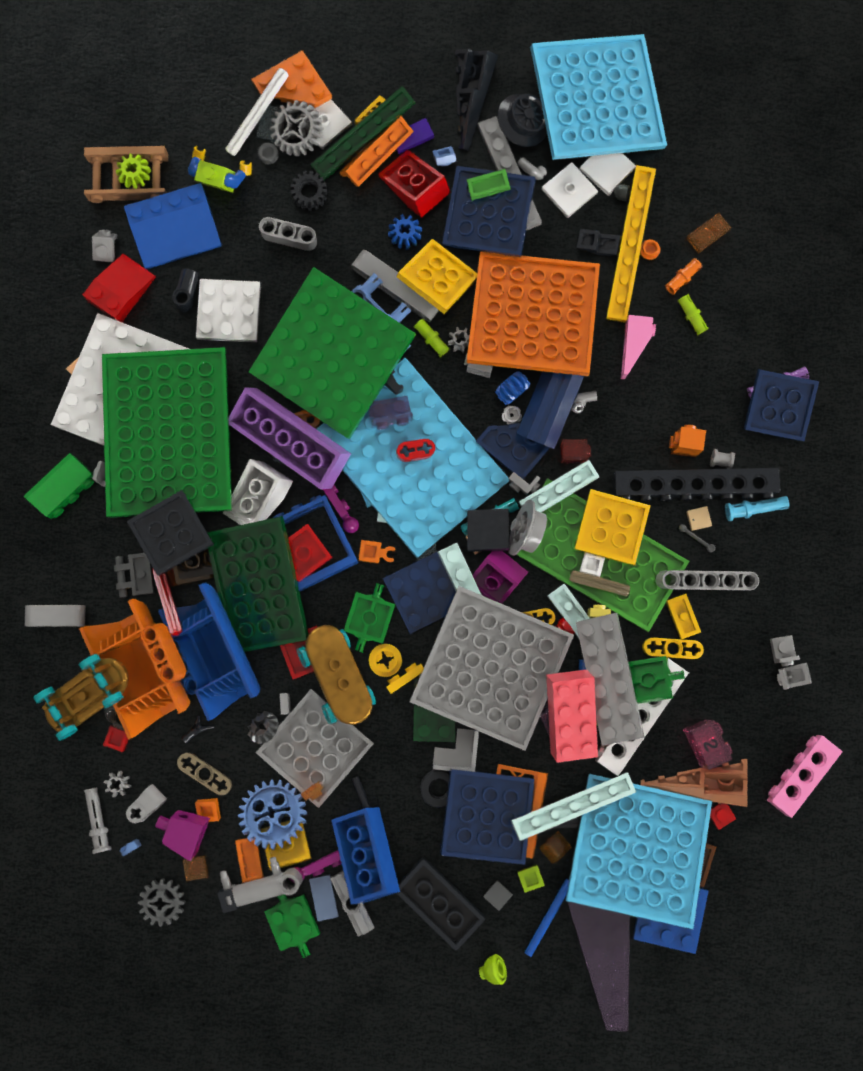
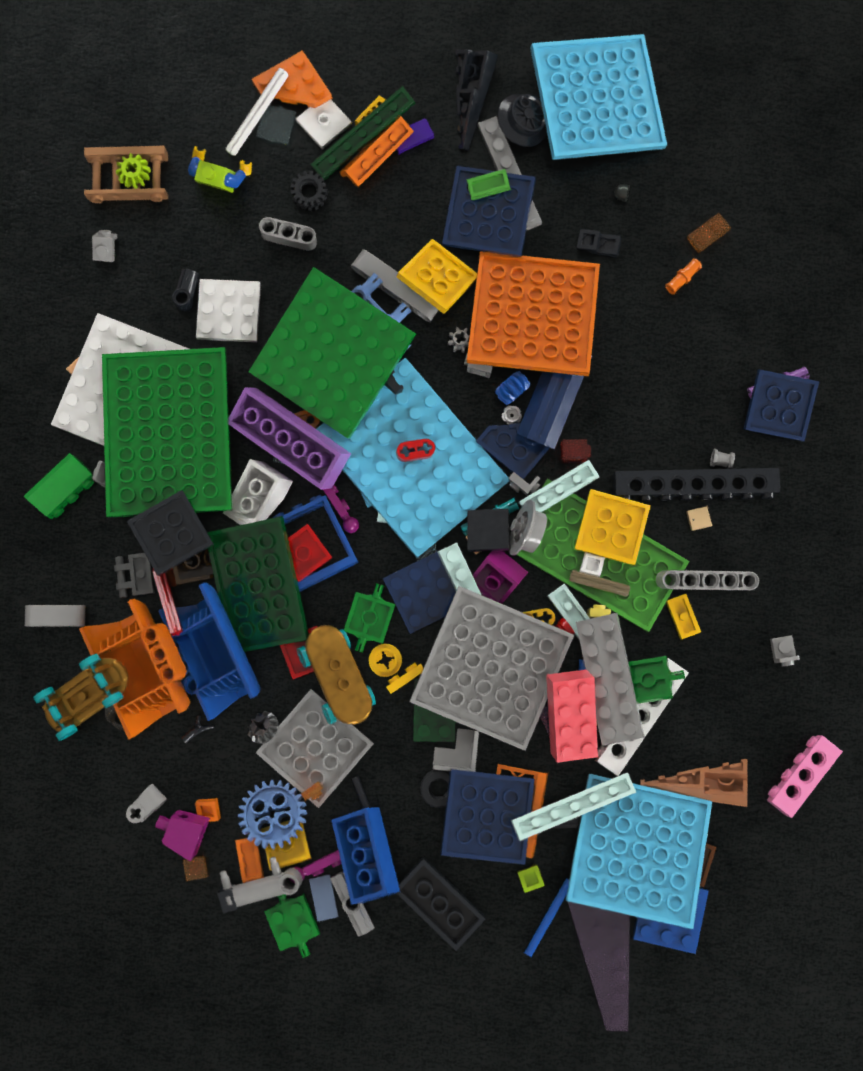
red slope [83,254,156,322] -> none
light grey pin [84,788,112,854] -> none
red tile [103,725,129,752] -> none
light grey gear [104,771,131,797] -> none
medium blue tile [120,839,142,856] -> none
blue slope [124,183,222,269] -> none
dark grey gear [138,878,186,927] -> none
dark tan beam [177,753,232,795] -> none
dark grey tile [258,143,279,164] -> none
light grey gear [270,100,324,156] -> none
light grey tile [280,693,291,715] -> none
orange plate [359,540,395,564] -> none
clear purple bracket [368,396,413,430] -> none
red slope [378,150,451,217] -> none
blue gear [388,214,422,249] -> none
lime pin [414,318,450,357] -> none
medium blue plate [432,146,456,166] -> none
lime brick [479,954,507,985] -> none
dark grey tile [483,880,513,911] -> none
light grey arm [518,157,547,180] -> none
clear orange slope [539,831,572,863] -> none
white plate [542,162,598,218] -> none
light grey arm [571,391,597,413] -> none
white tile [579,153,636,196] -> none
yellow plate [606,165,656,323] -> none
bright pink slope [621,315,656,379] -> none
orange plate [640,240,660,260] -> none
yellow beam [642,638,704,659] -> none
orange brick [669,425,706,458] -> none
lime pin [678,294,709,335] -> none
dark grey hinge [679,524,716,552] -> none
clear pink brick [683,719,732,770] -> none
red plate [710,803,736,830] -> none
medium azure pin [725,496,789,521] -> none
light grey bracket [777,663,812,690] -> none

